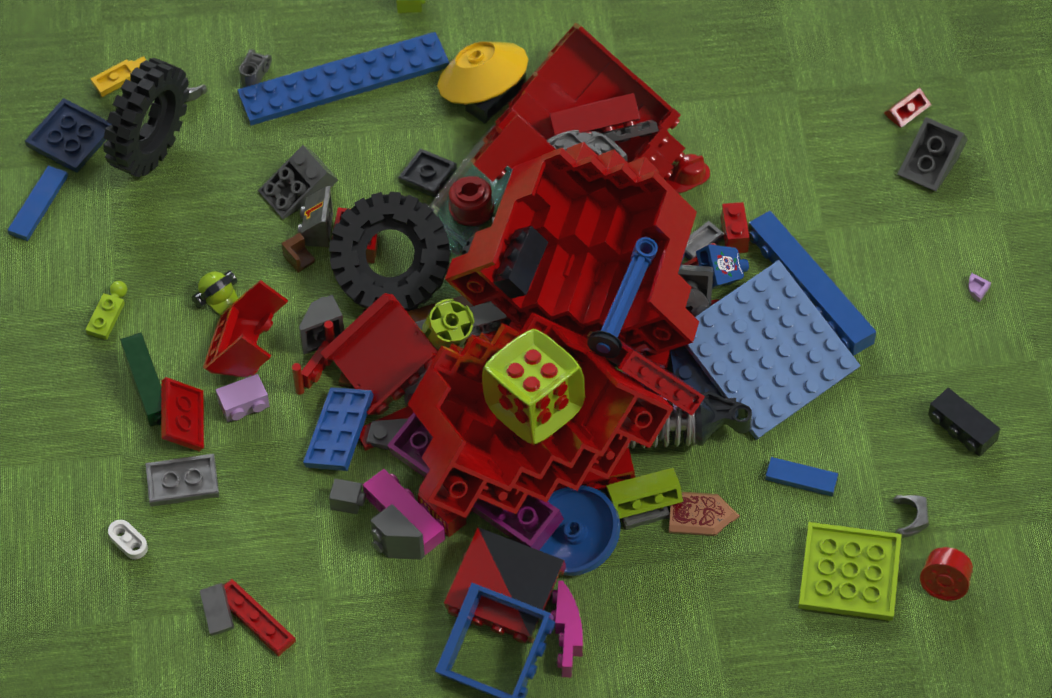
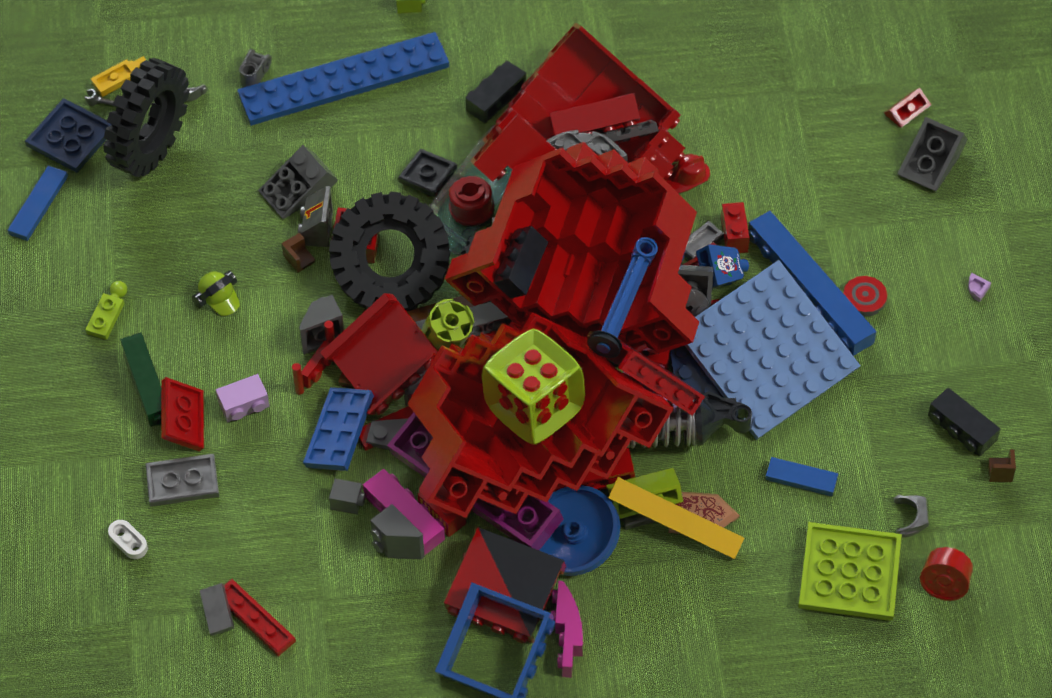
red windscreen [203,280,288,377] -> none
yellow dish [437,42,529,105] -> none
none -> flat silver hand [84,89,114,106]
none -> yellow tile [608,477,744,559]
none -> red tile [843,276,888,316]
none -> reddish brown panel [988,449,1016,482]

